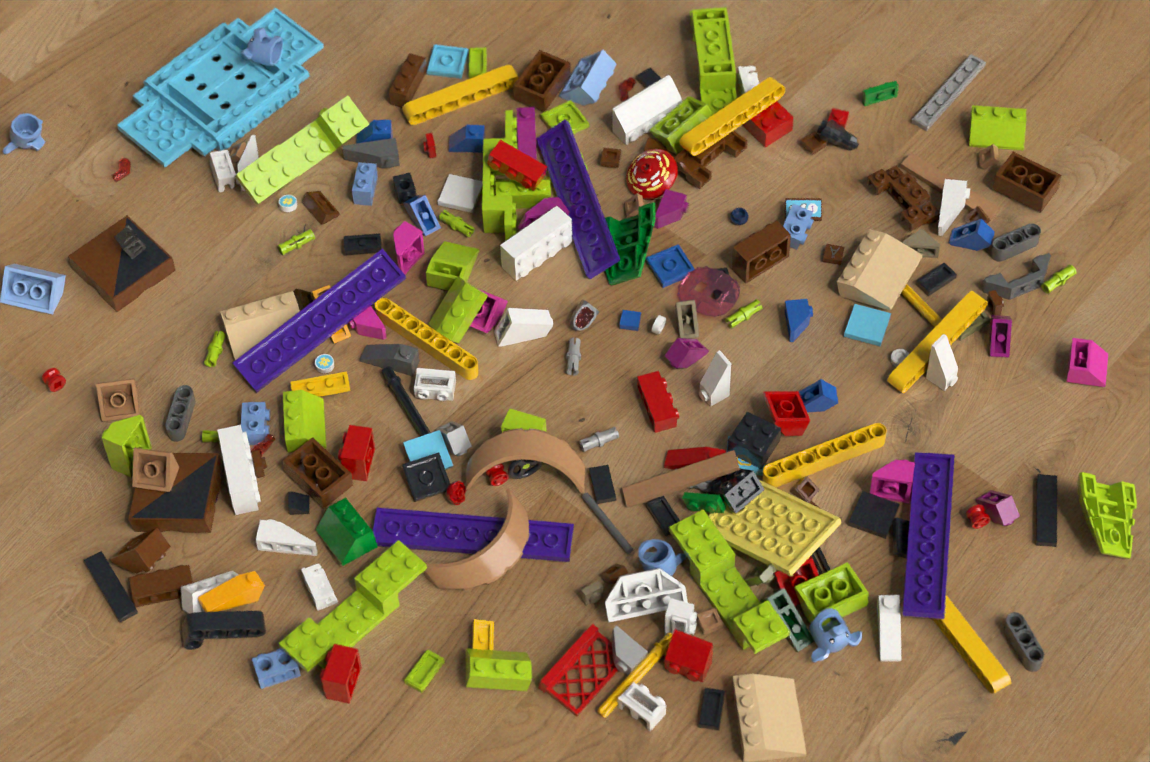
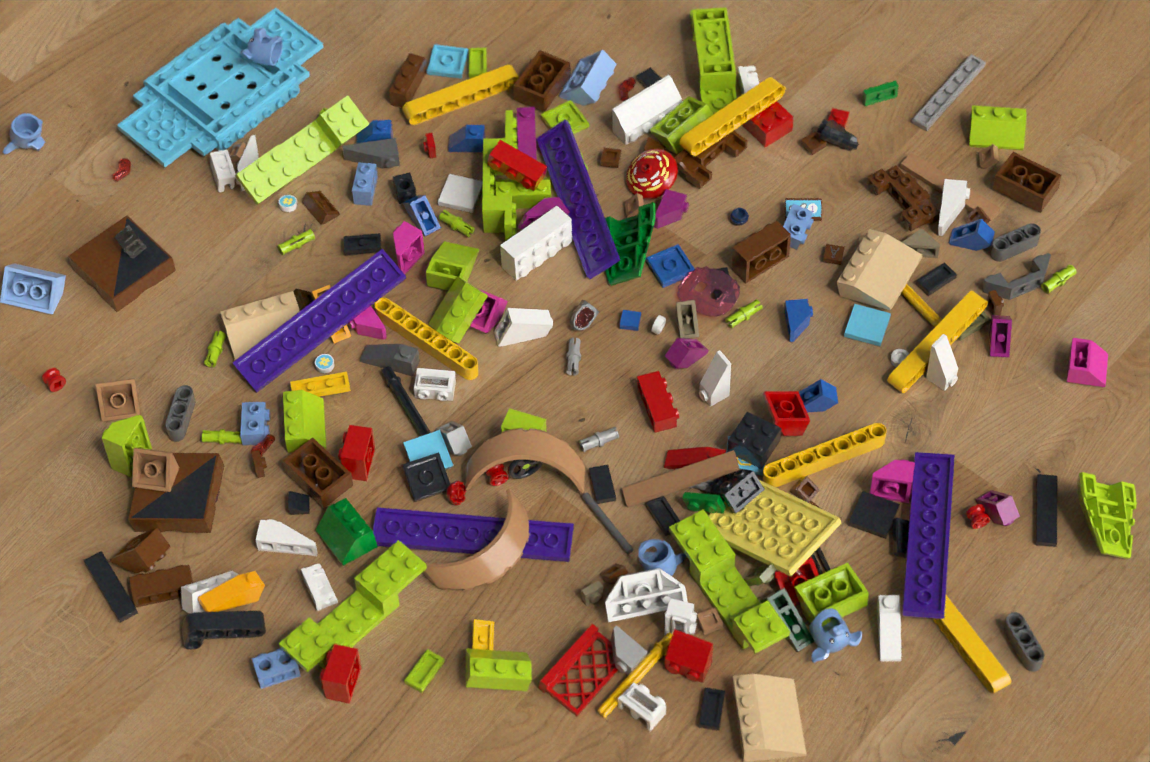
white brick [218,425,261,515] -> none

